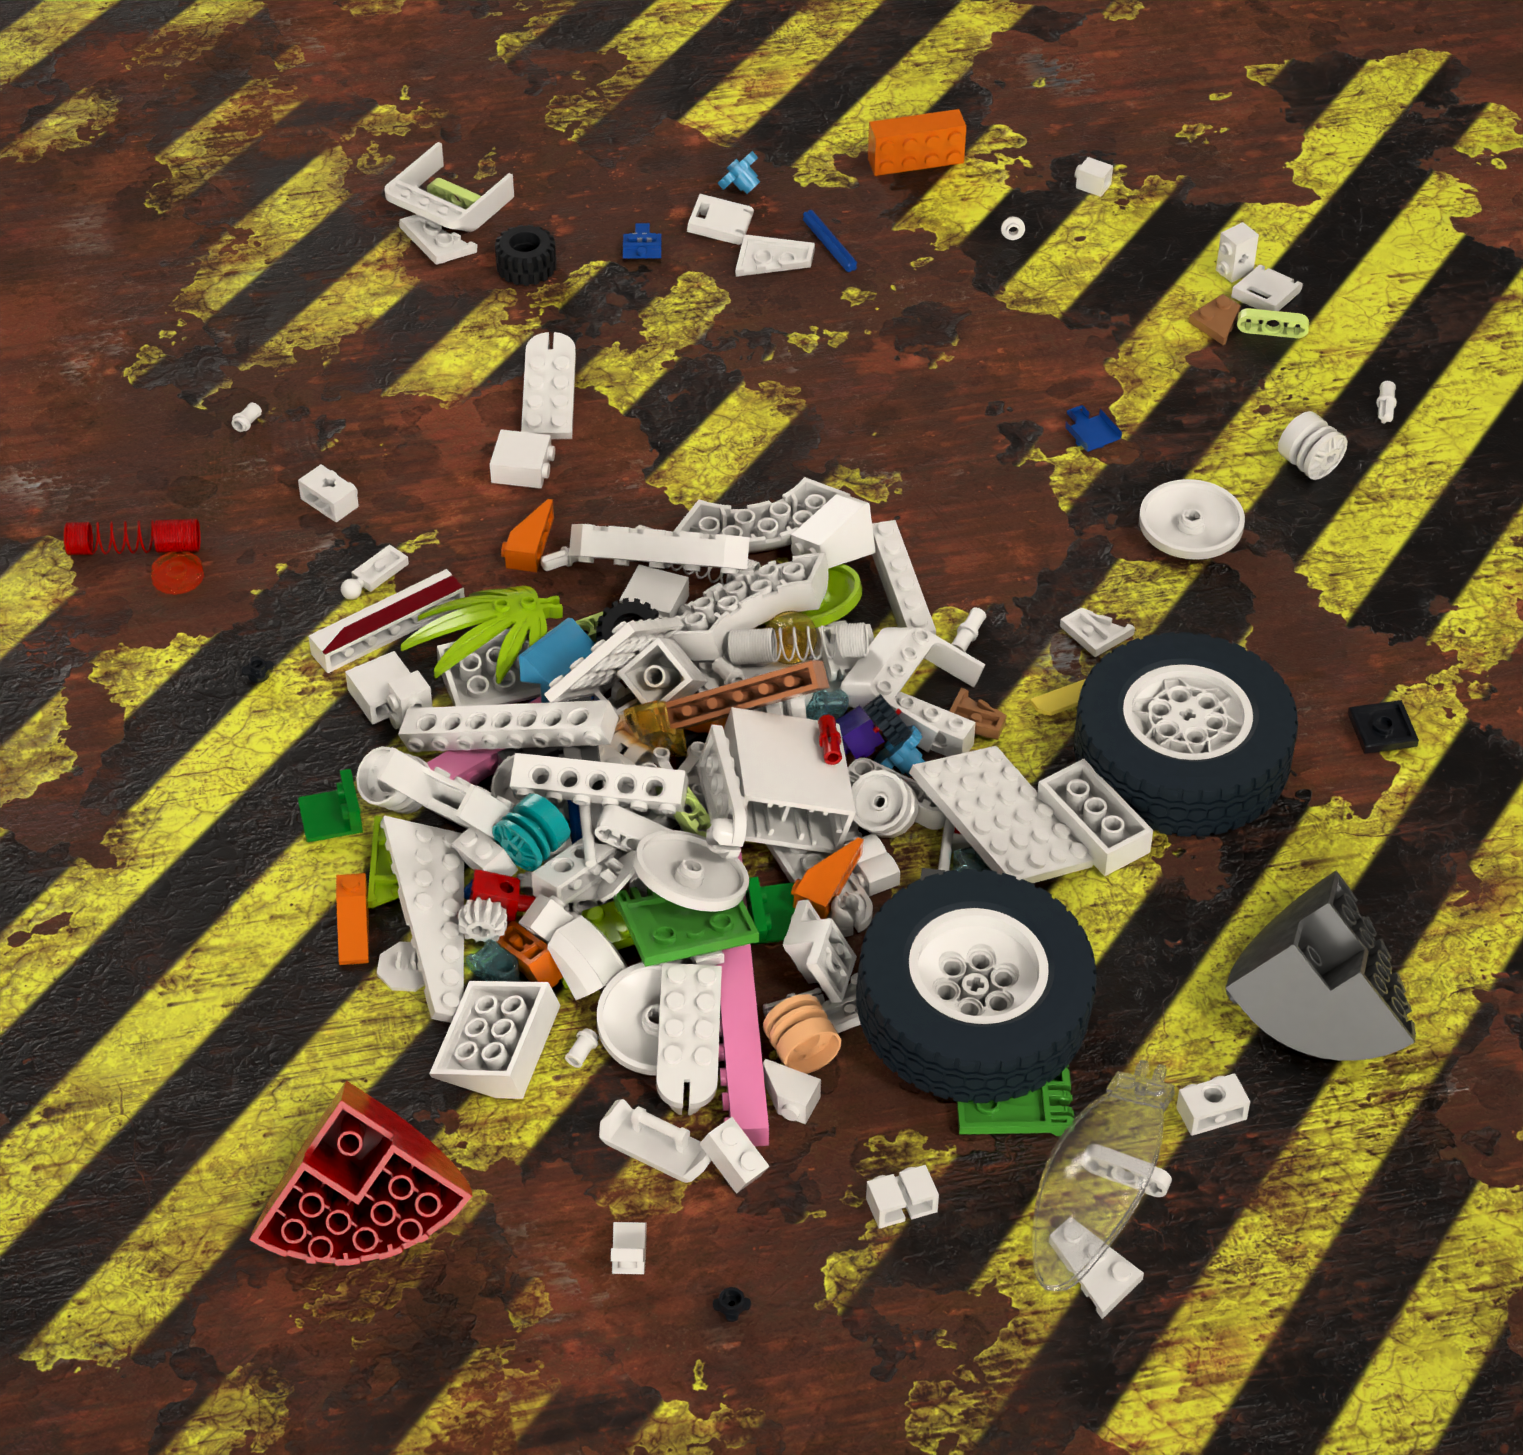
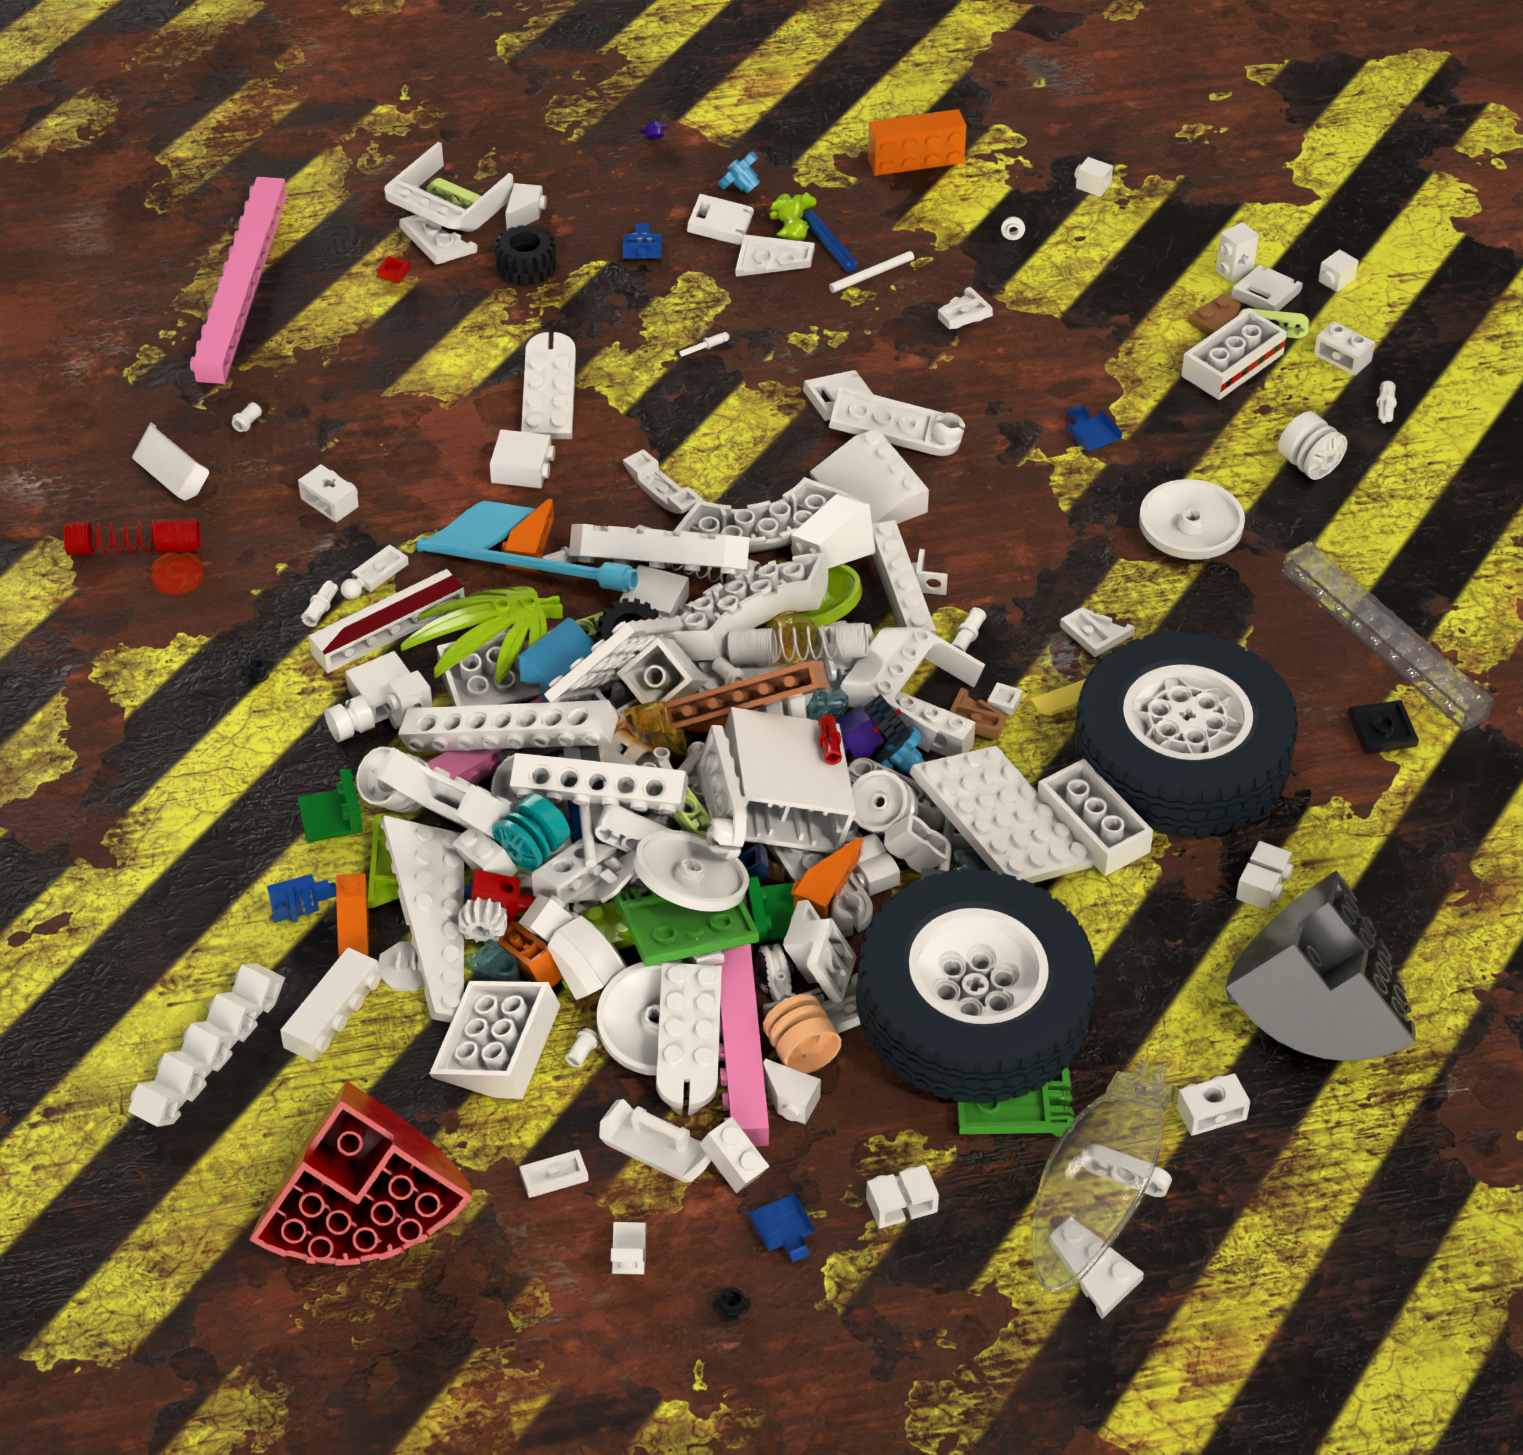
none -> white brick [128,963,285,1127]
none -> white piece [132,422,209,501]
none -> bright pink brick [190,177,287,384]
none -> blue piece [267,874,336,923]
none -> white brick [280,947,381,1062]
none -> white axle [301,580,338,627]
none -> white wheel [324,695,375,742]
none -> red plate [377,256,410,283]
none -> medium azure flag [416,501,639,592]
none -> white slope [505,183,547,231]
none -> white plate [519,1149,588,1198]
none -> white slope [623,449,703,514]
none -> dark purple plate [640,121,667,140]
none -> white piece [679,332,730,357]
none -> dark blue leg [738,843,786,886]
none -> blue piece [746,1189,814,1262]
none -> white hat [753,943,796,1002]
none -> lime animal [769,192,816,241]
none -> white container [803,370,874,421]
none -> white slope [810,428,929,524]
none -> white piece [829,251,914,293]
none -> white plate [829,386,965,456]
none -> white brick [884,814,951,873]
none -> white bracket [912,549,948,595]
none -> white wing [938,287,993,330]
none -> white plate [987,682,1023,716]
none -> white brick [1181,308,1287,400]
none -> white piece [1236,841,1294,911]
none -> clear brick [1283,541,1494,732]
none -> white brick [1314,321,1375,376]
none -> white brick [1318,249,1358,292]

